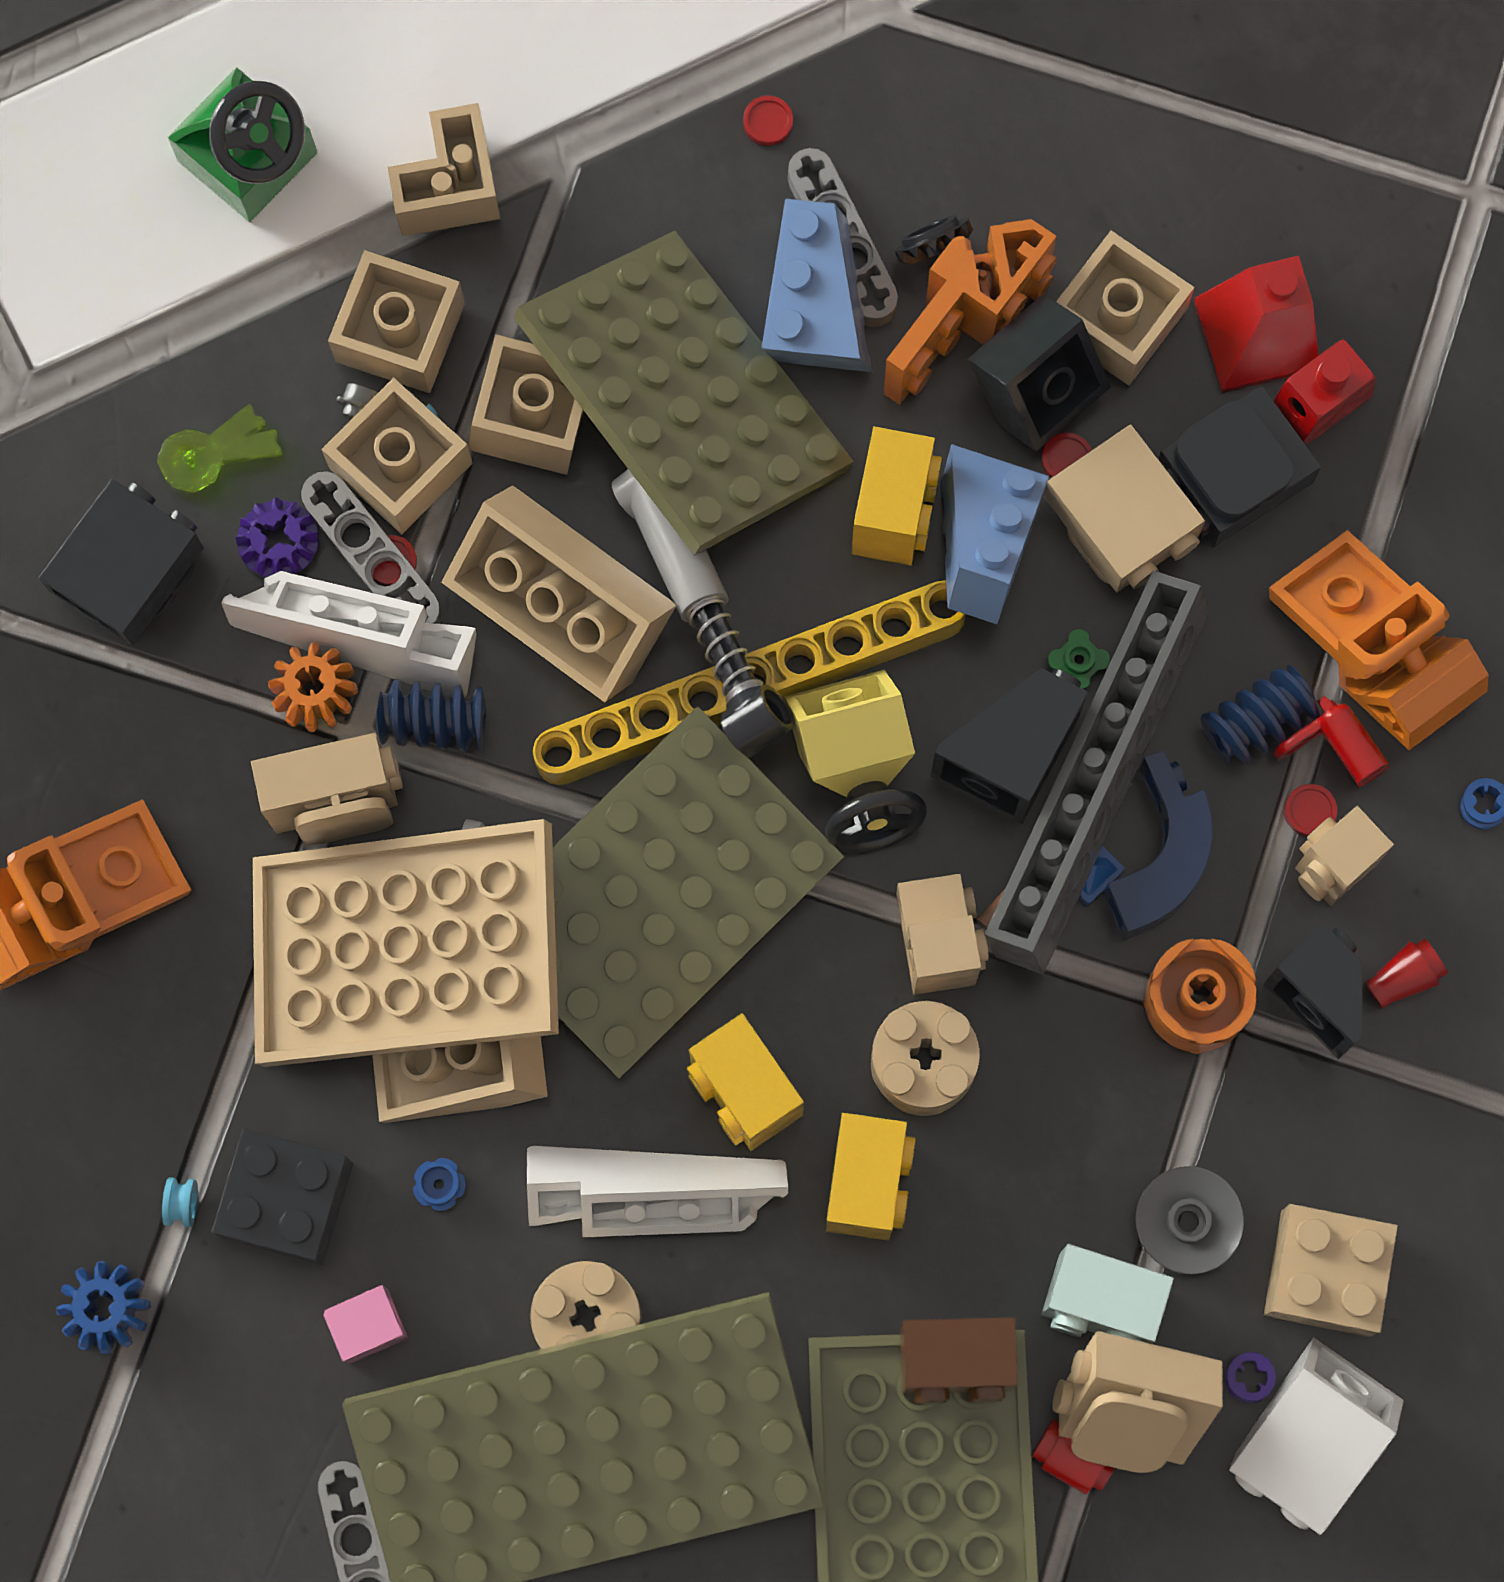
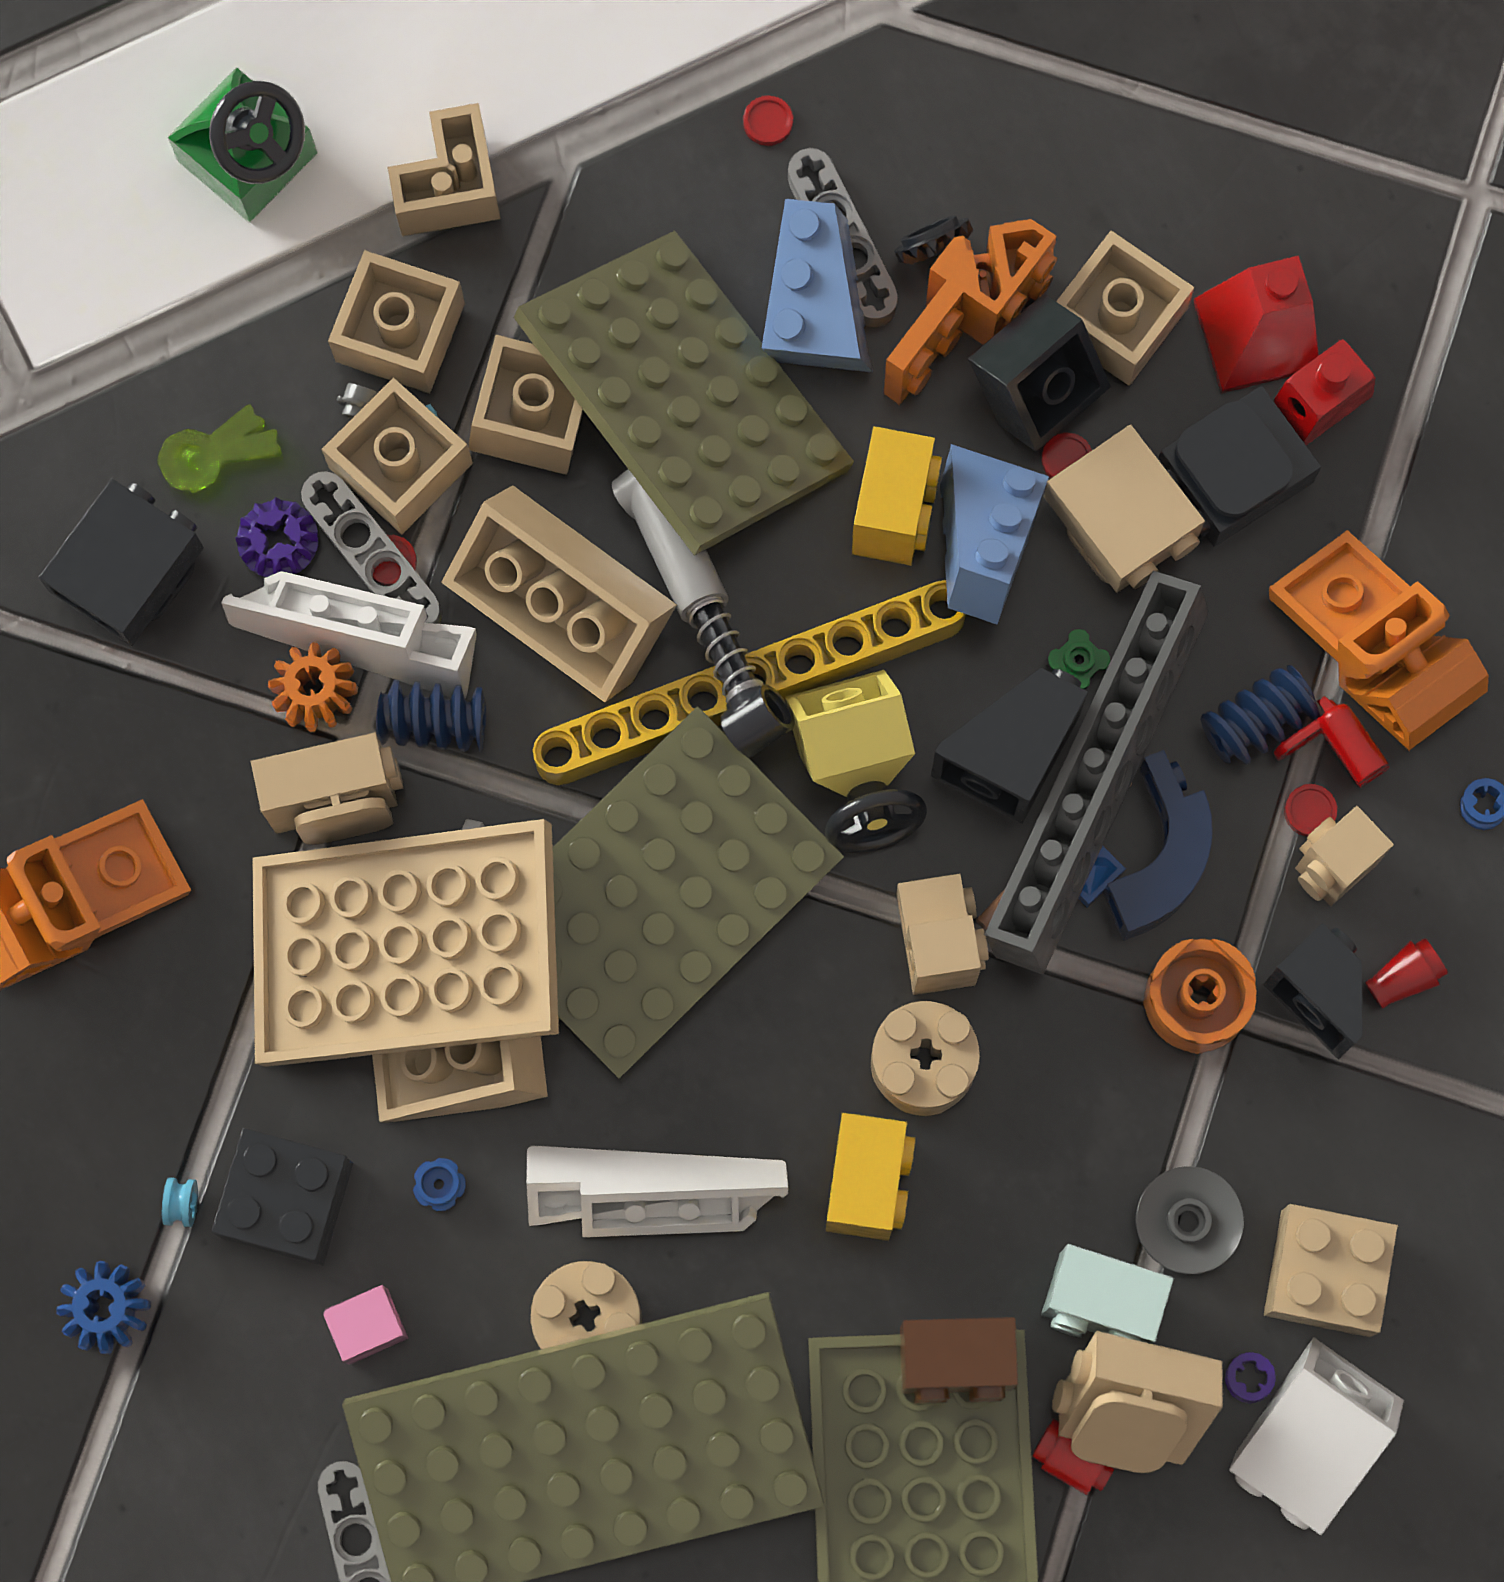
yellow brick [686,1013,804,1151] -> none

